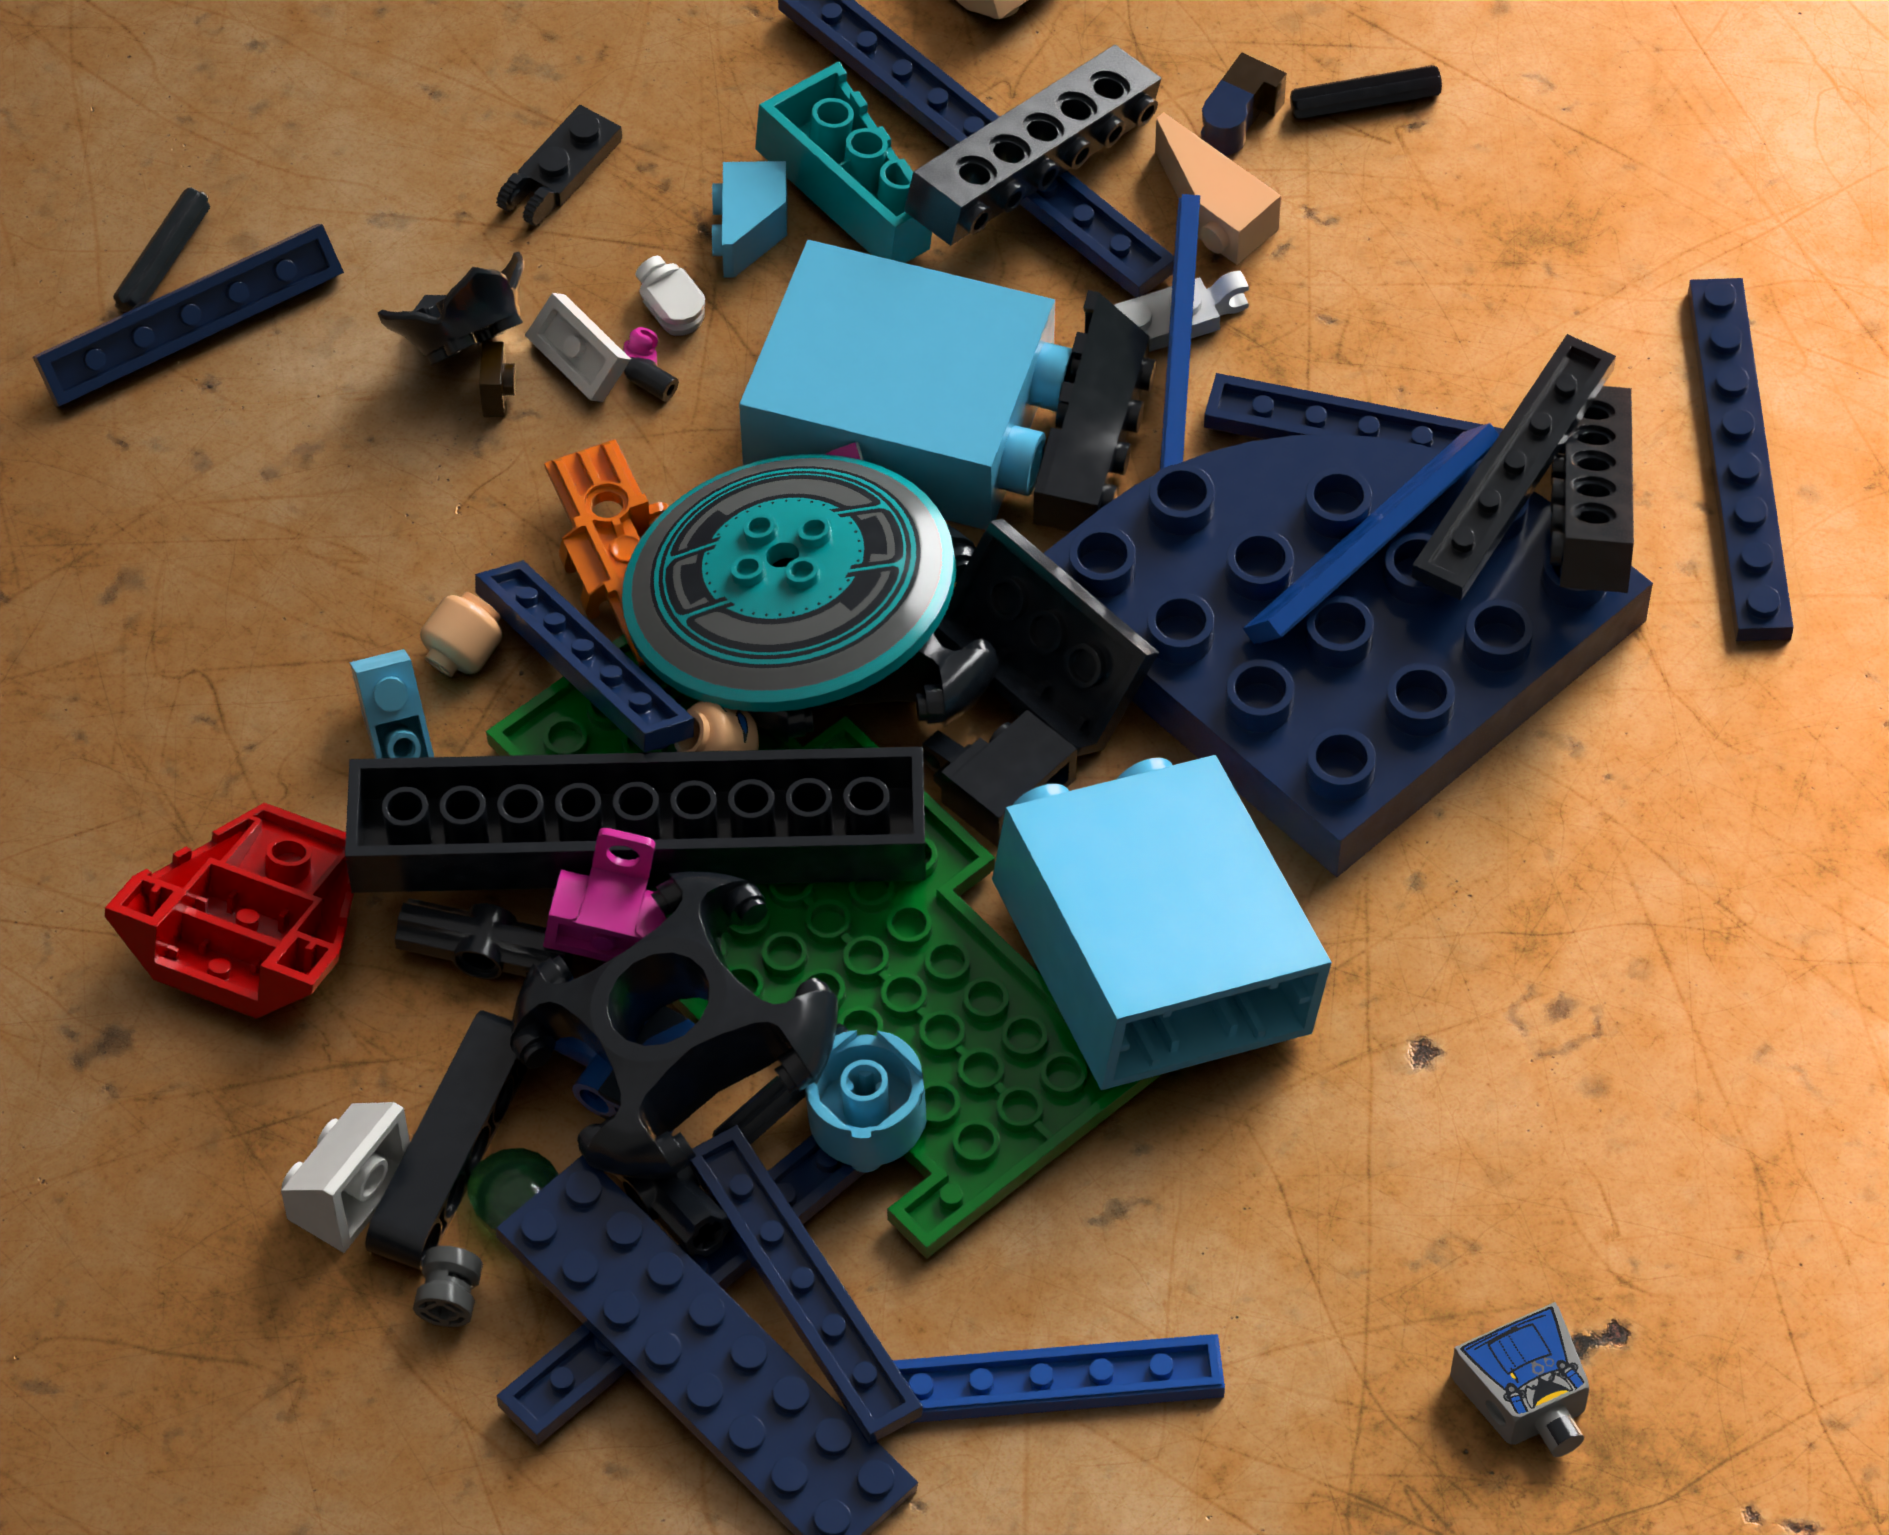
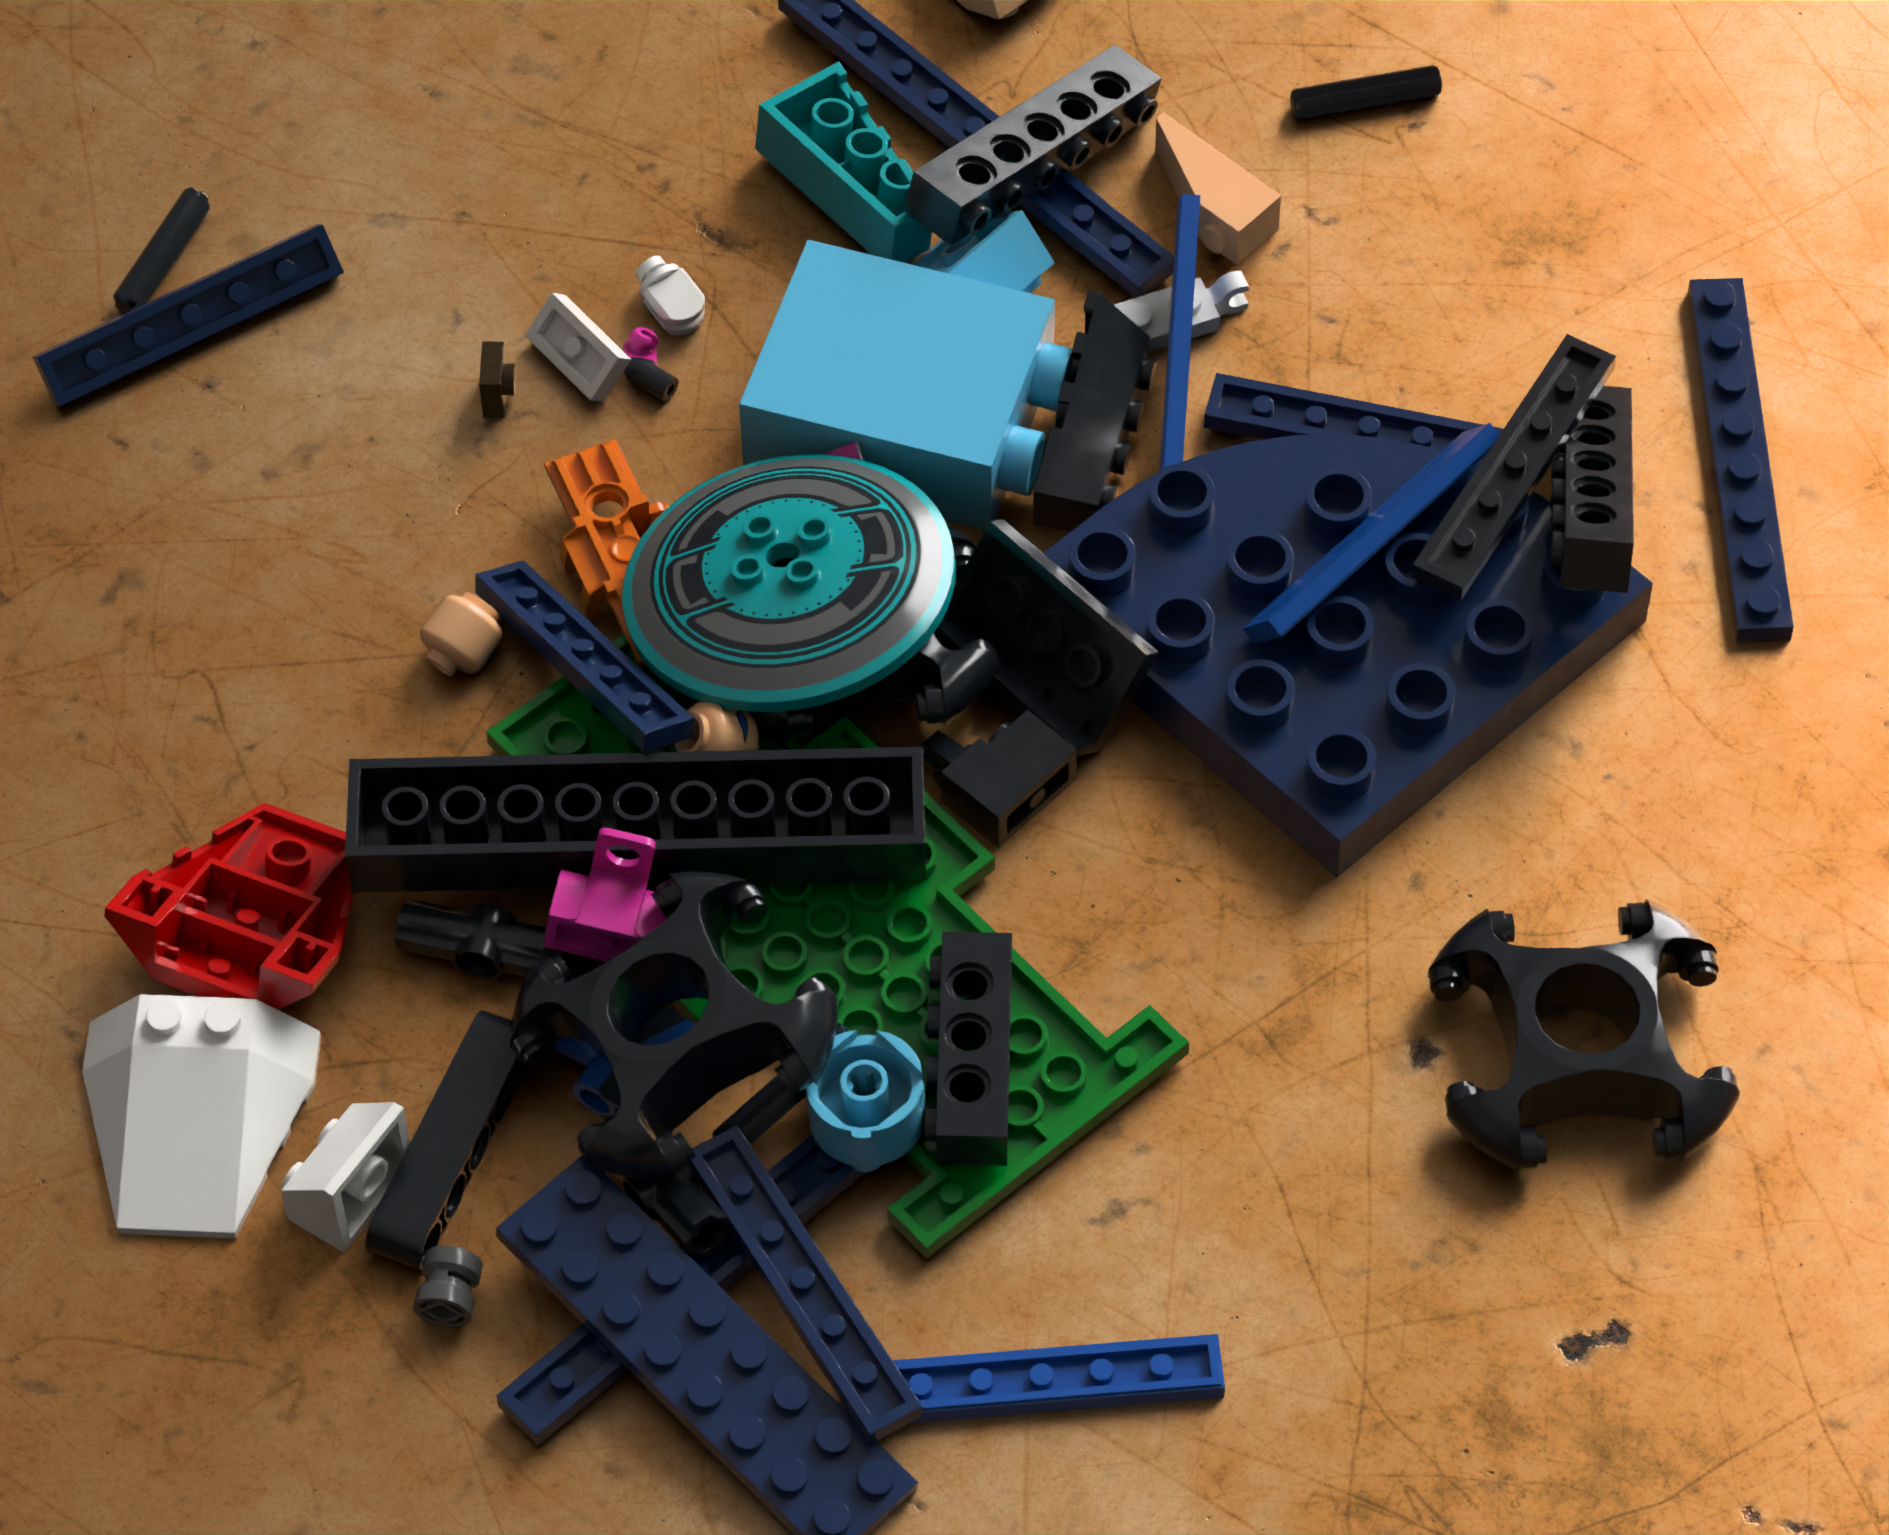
medium azure slope [350,649,434,759] -> none
black brick [378,252,524,365] -> none
clear green hat [468,1148,559,1236] -> none
black hinge [496,104,622,226] -> none
medium azure slope [712,161,787,278] -> none
medium azure brick [992,755,1332,1090] -> none
leg [1201,52,1287,155] -> none
torso [1450,1302,1590,1457] -> none
none -> white wedge [82,994,321,1239]
none -> medium azure slope [912,210,1055,293]
none -> black brick [924,932,1012,1166]
none -> black piece [1428,899,1740,1171]

